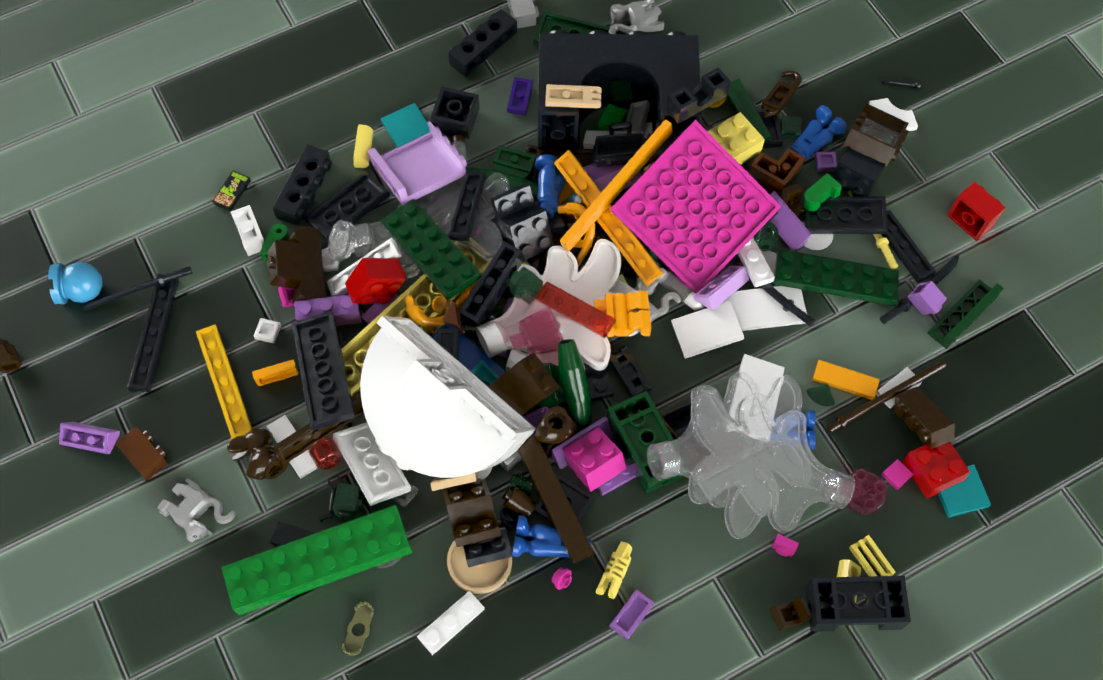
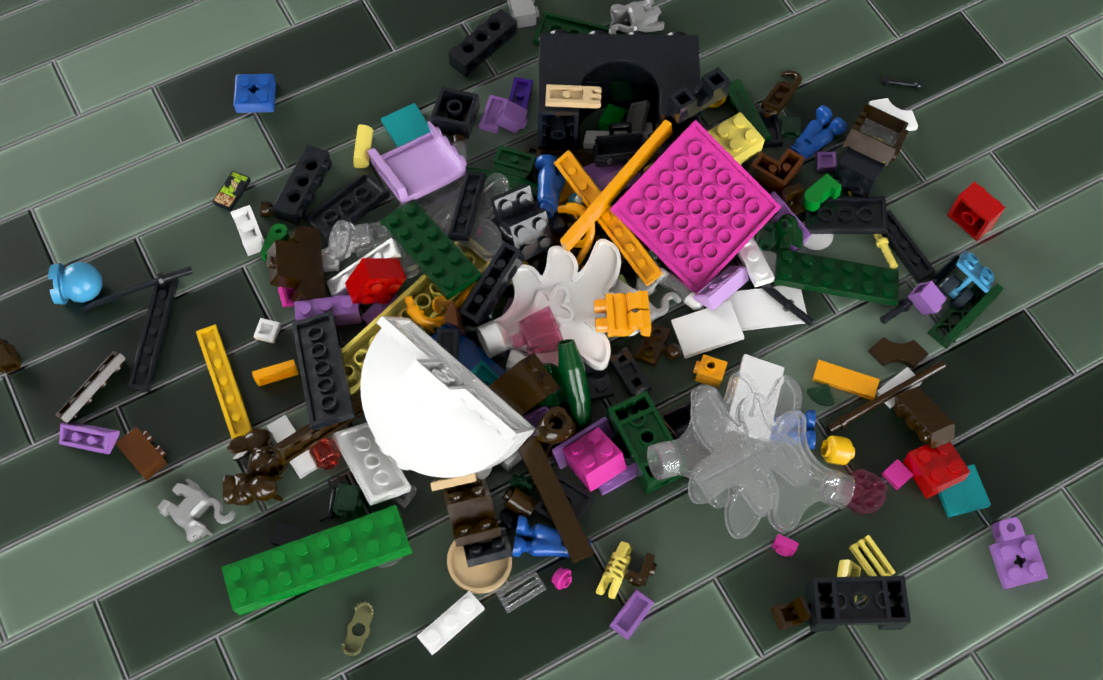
clear green brick [509,266,543,304] -> none
clear red tile [535,281,616,339] -> none
none -> plate [54,351,126,423]
none -> dark brown animal [223,472,283,506]
none -> blue brick [233,74,276,113]
none -> dark brown hinge [260,201,274,217]
none -> medium lavender tile [479,95,509,133]
none -> medium lavender brick [495,100,528,134]
none -> clear tile [496,569,546,613]
none -> dark brown bracket [624,553,657,587]
none -> dark brown plate [636,323,681,367]
none -> light orange brick [693,354,728,388]
none -> dark green plate [769,214,803,250]
none -> yellow head [820,435,855,465]
none -> dark brown tile [868,337,929,369]
none -> dark azure plate [938,250,995,310]
none -> medium lavender plate [989,517,1048,590]

